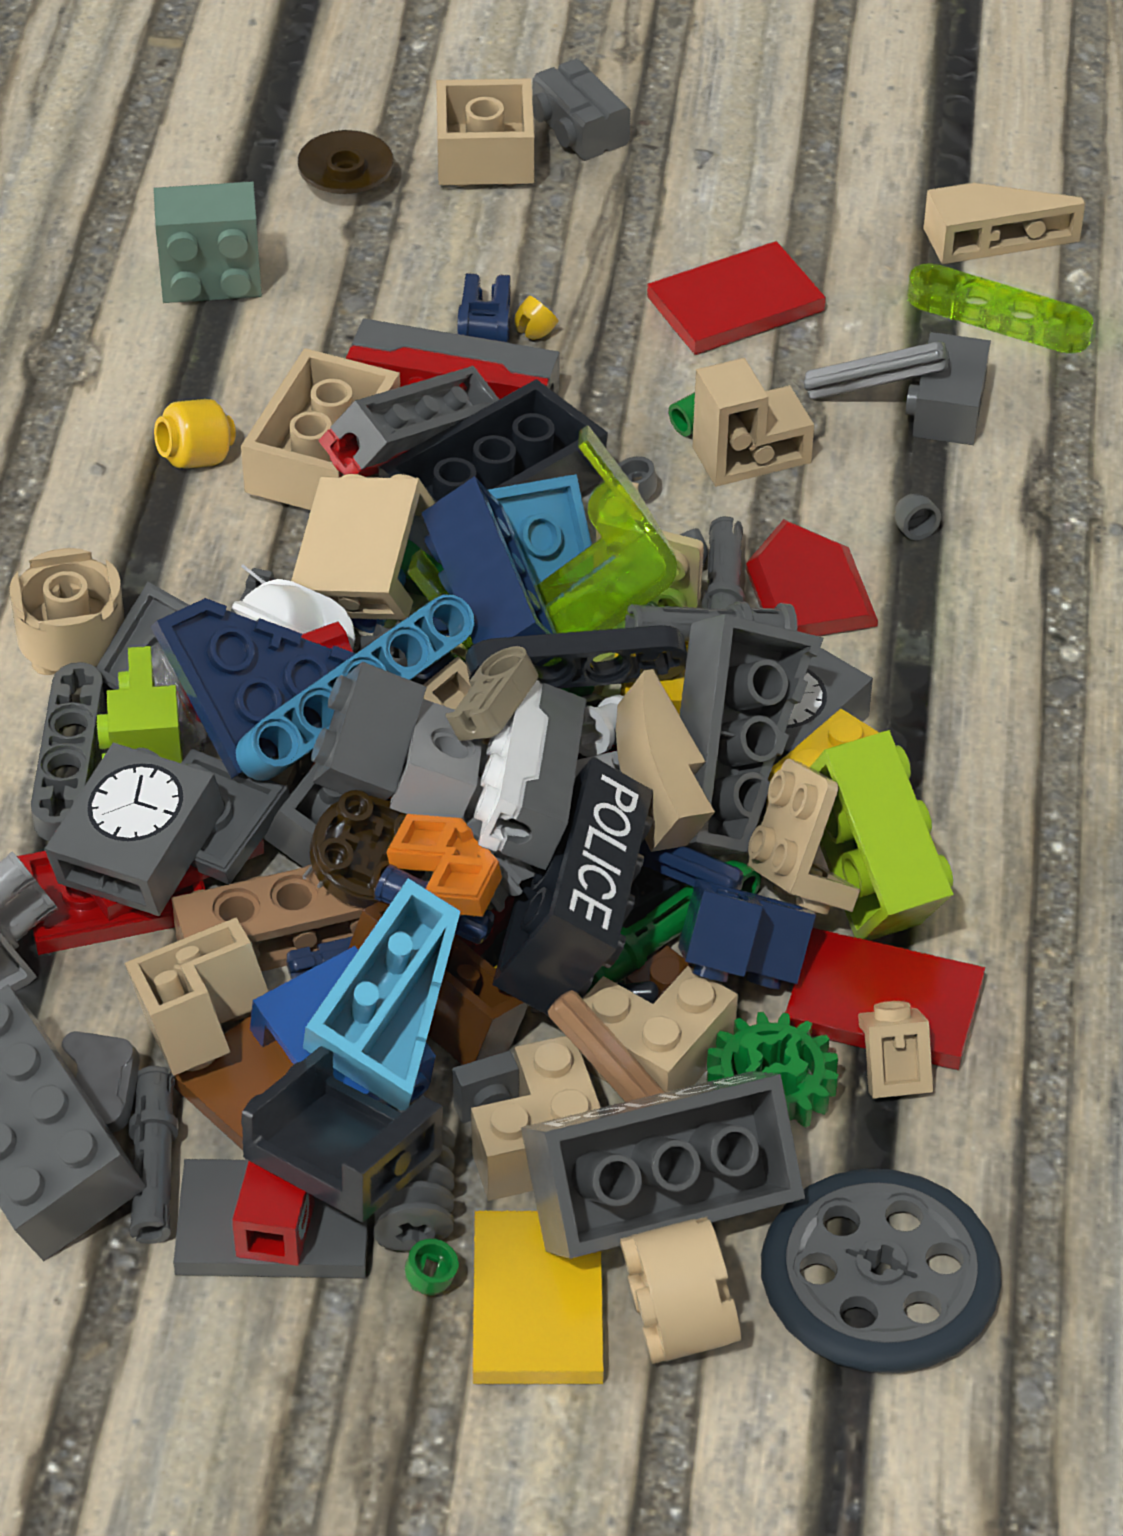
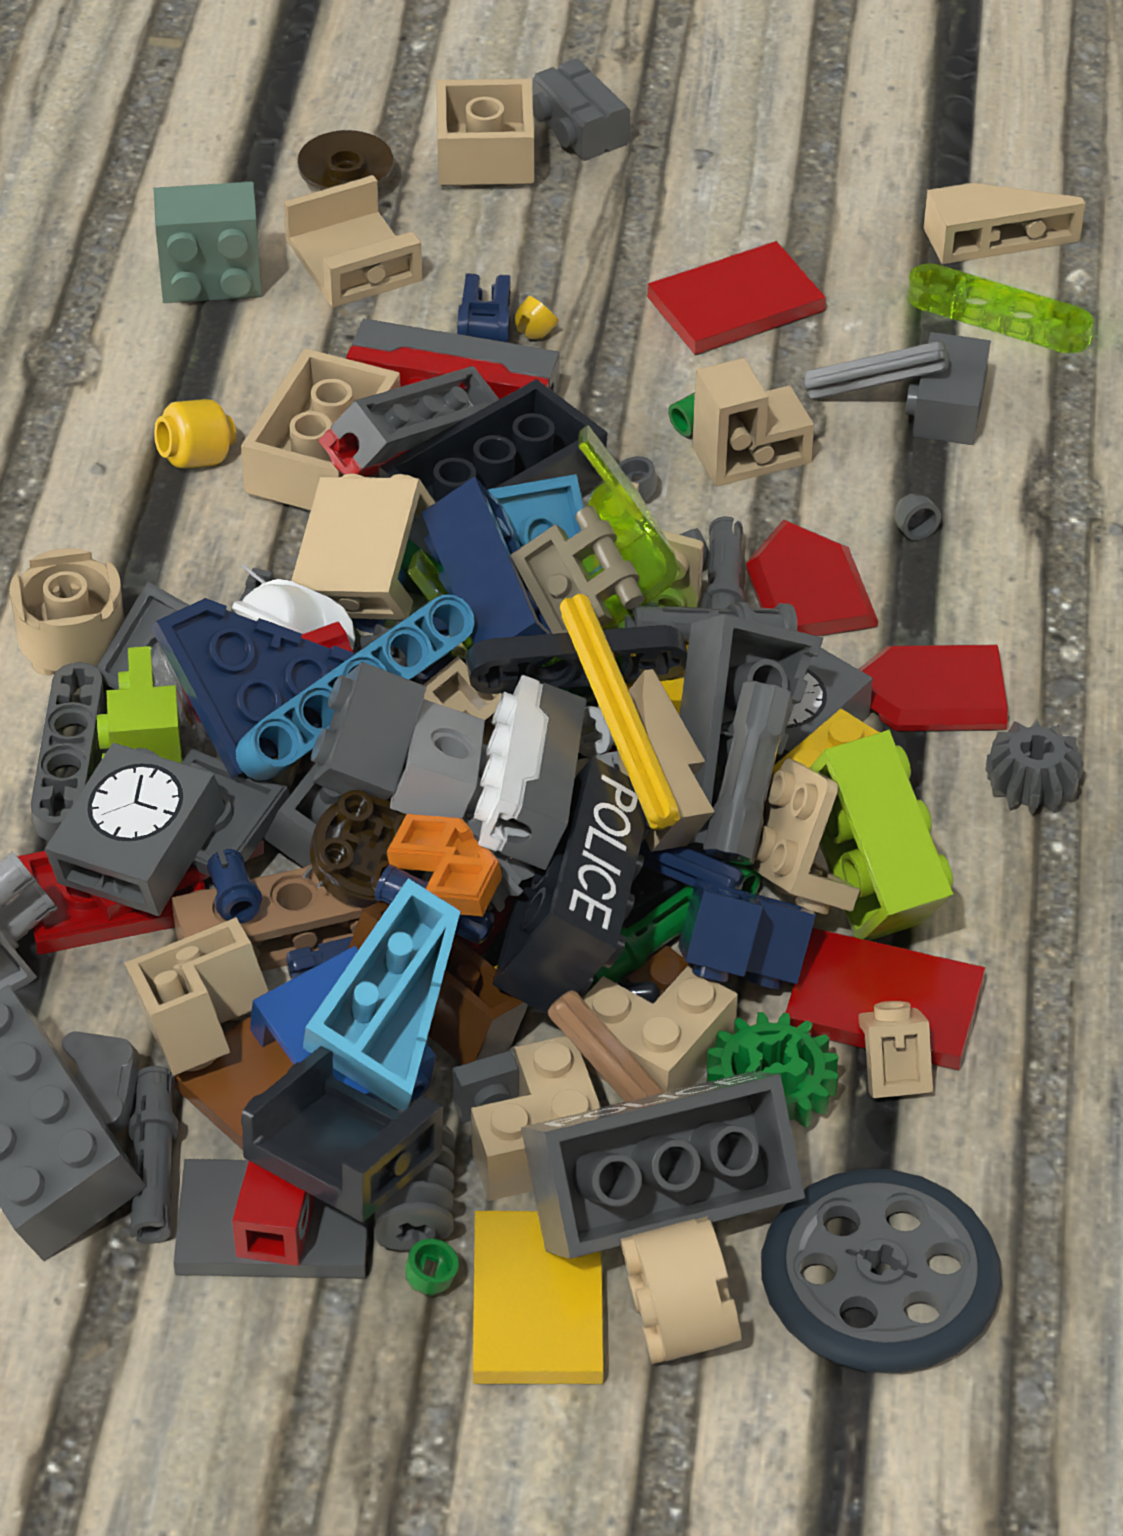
dark tan piece [445,646,538,741] -> none
none -> dark blue pin [207,849,262,924]
none -> tan panel [284,175,422,308]
none -> dark tan plate [510,506,645,634]
none -> yellow axle [559,593,680,830]
none -> dark grey axle [703,681,793,865]
none -> red tile [858,644,1008,731]
none -> dark grey gear [985,719,1084,815]

